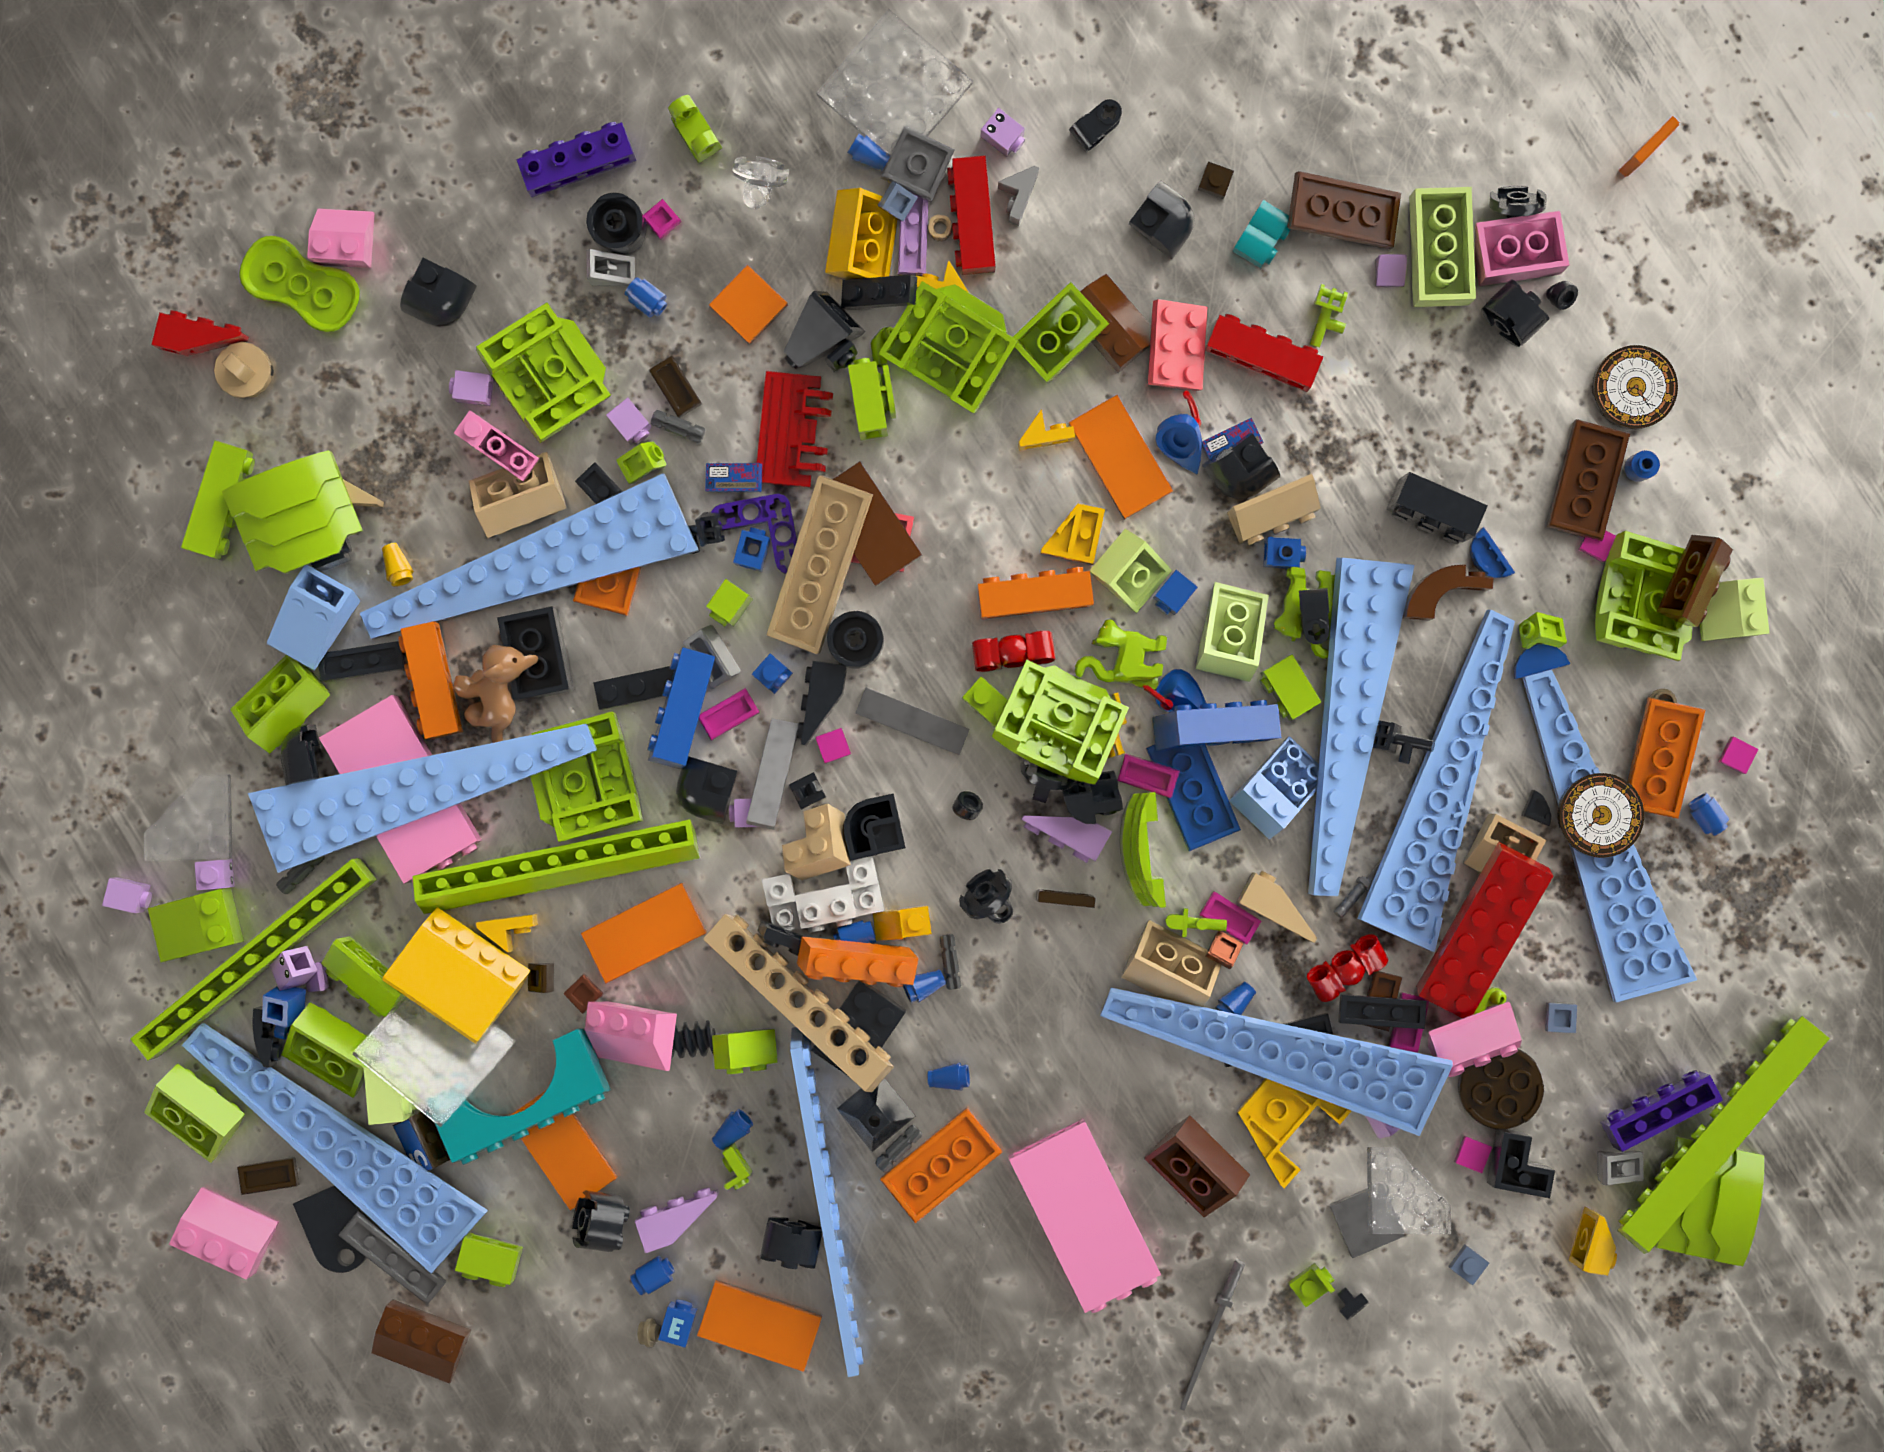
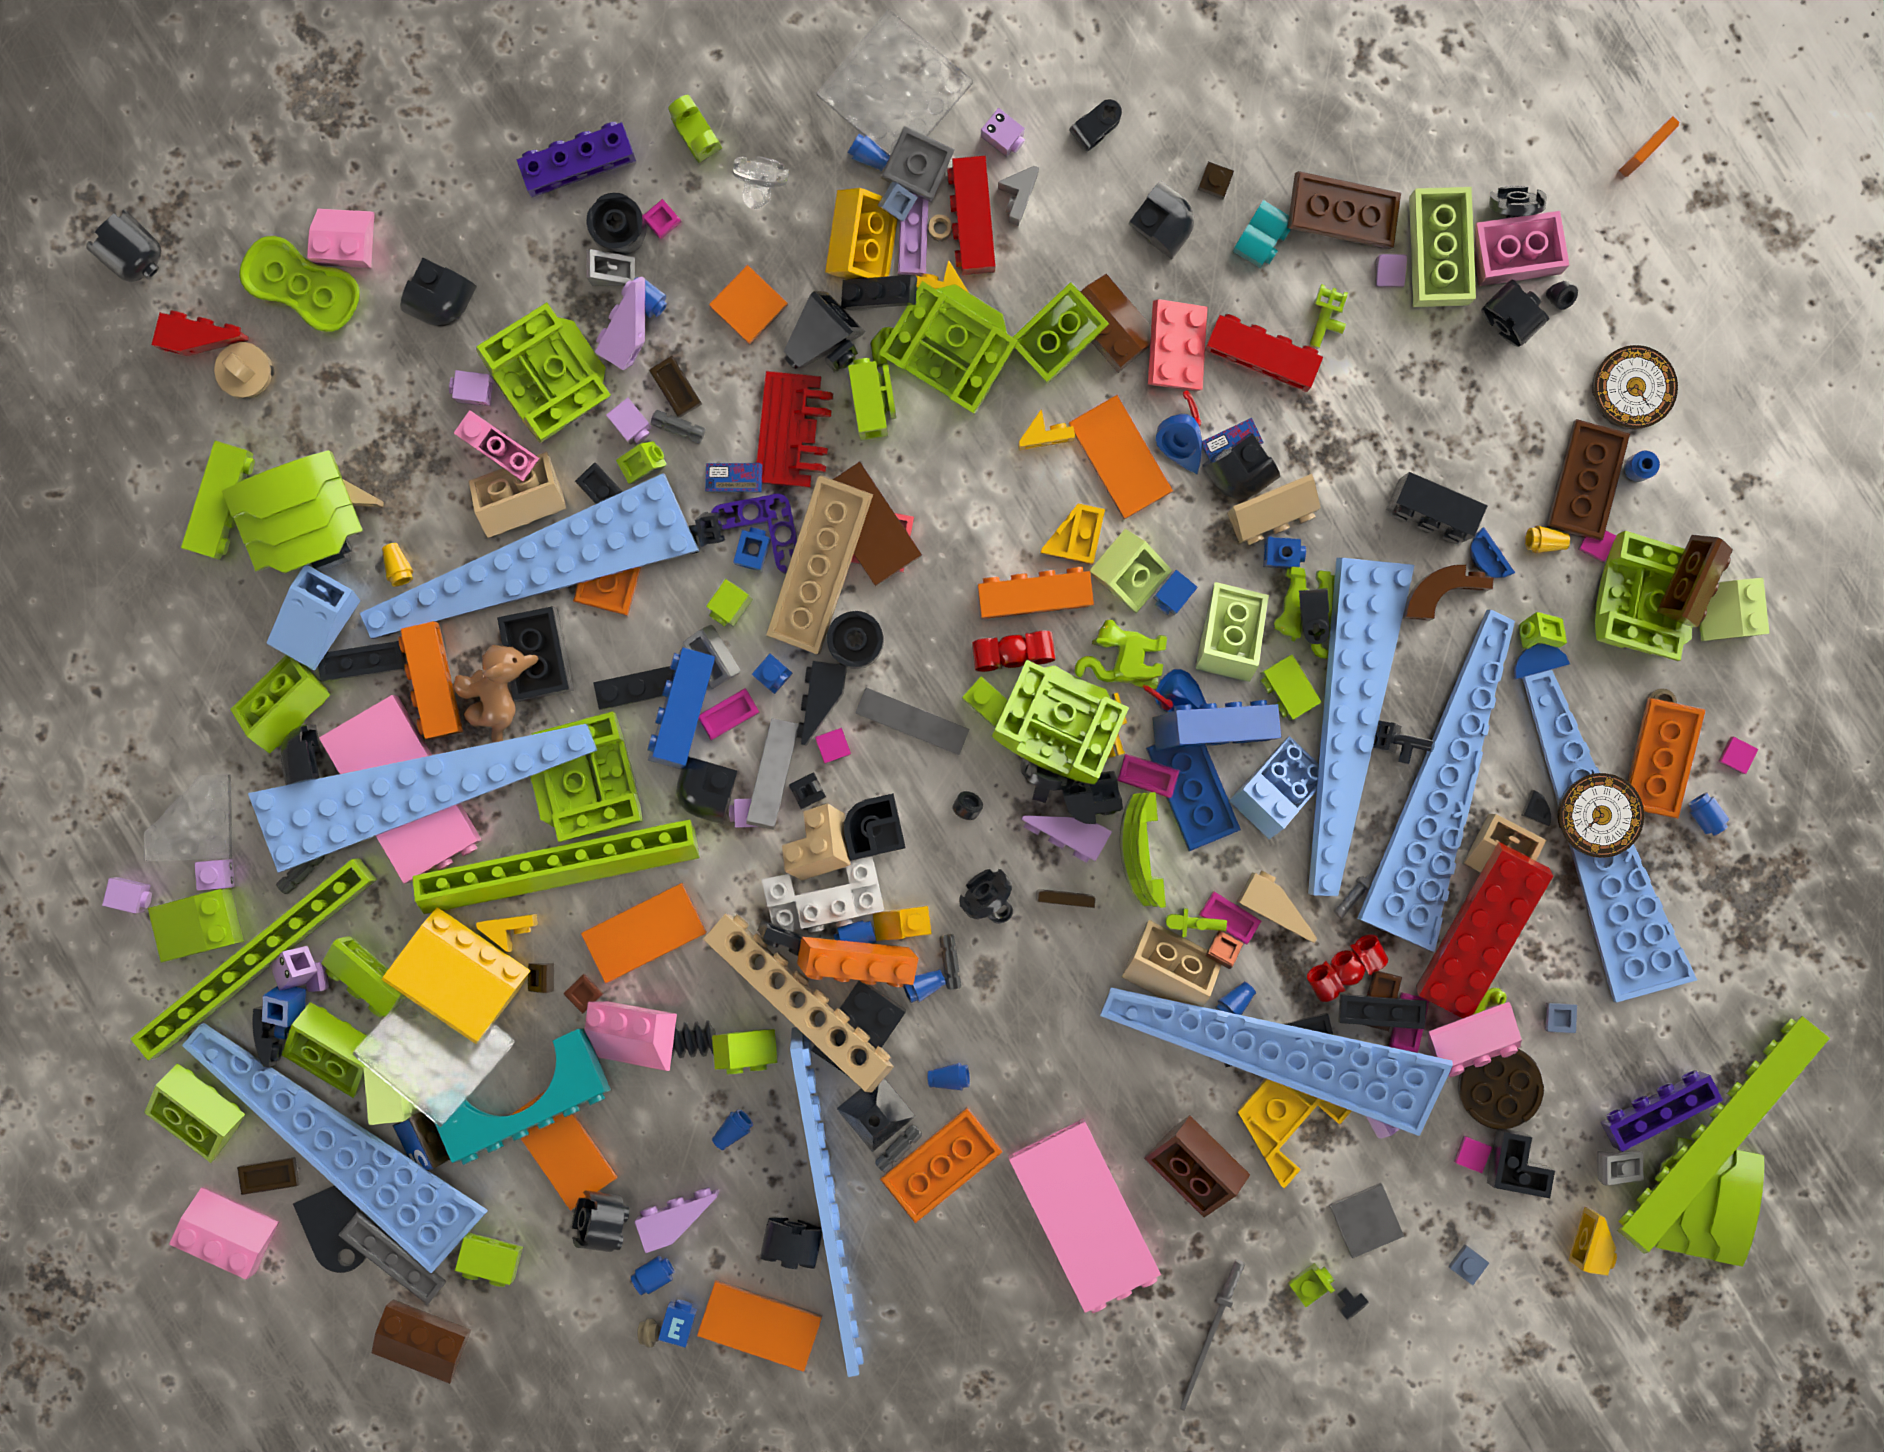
lime bracket [722,1143,752,1190] -> none
clear plate [1367,1147,1451,1234] -> none
none -> black cylinder [86,209,162,282]
none -> lavender slope [595,276,645,370]
none -> yellow cone [1525,525,1570,553]

